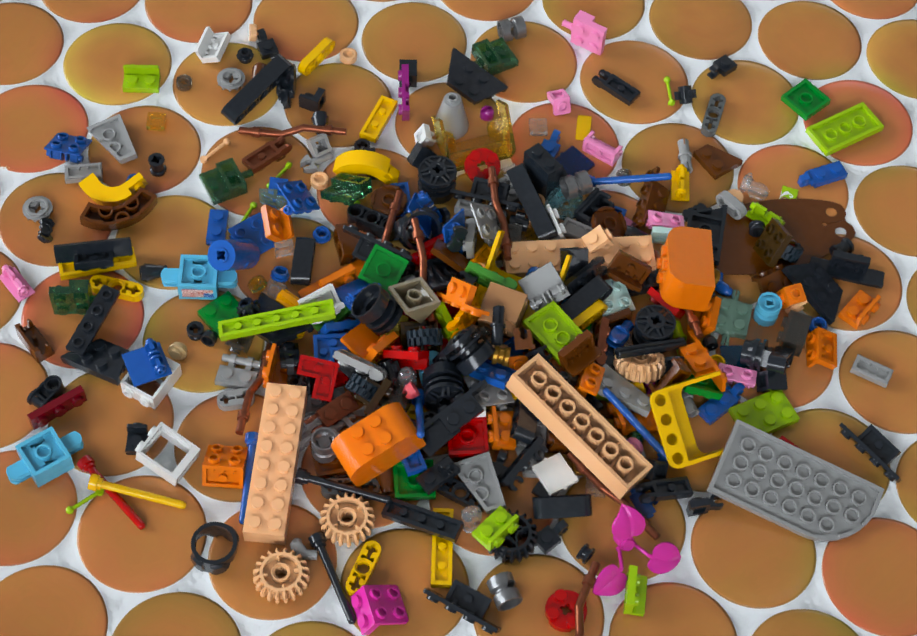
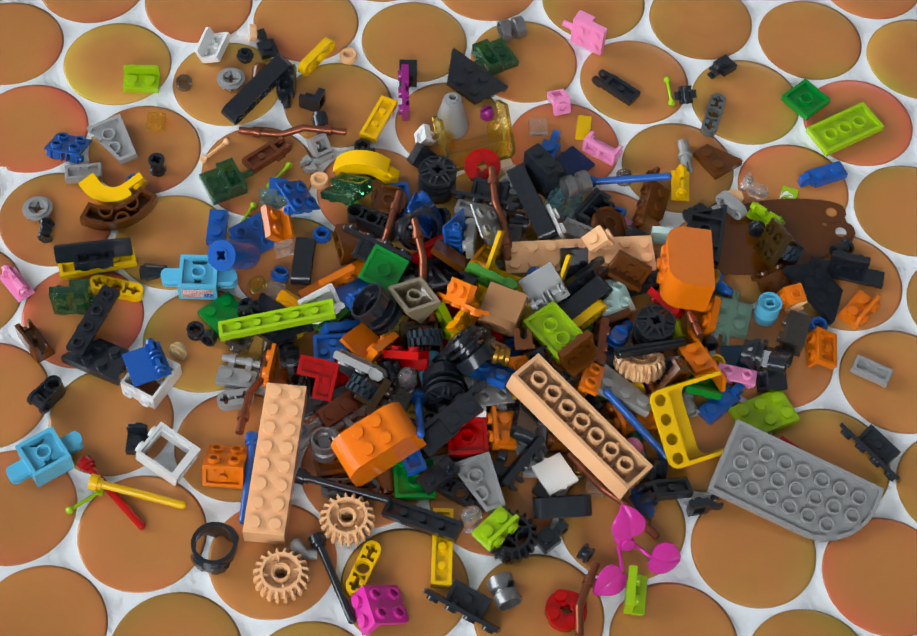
dark red plate [27,385,87,430] -> none
coral hinge [402,382,420,399] -> none
black piece [446,225,468,252] -> none
black axle [490,305,506,346] -> none
bright pink hinge [645,210,685,229] -> none

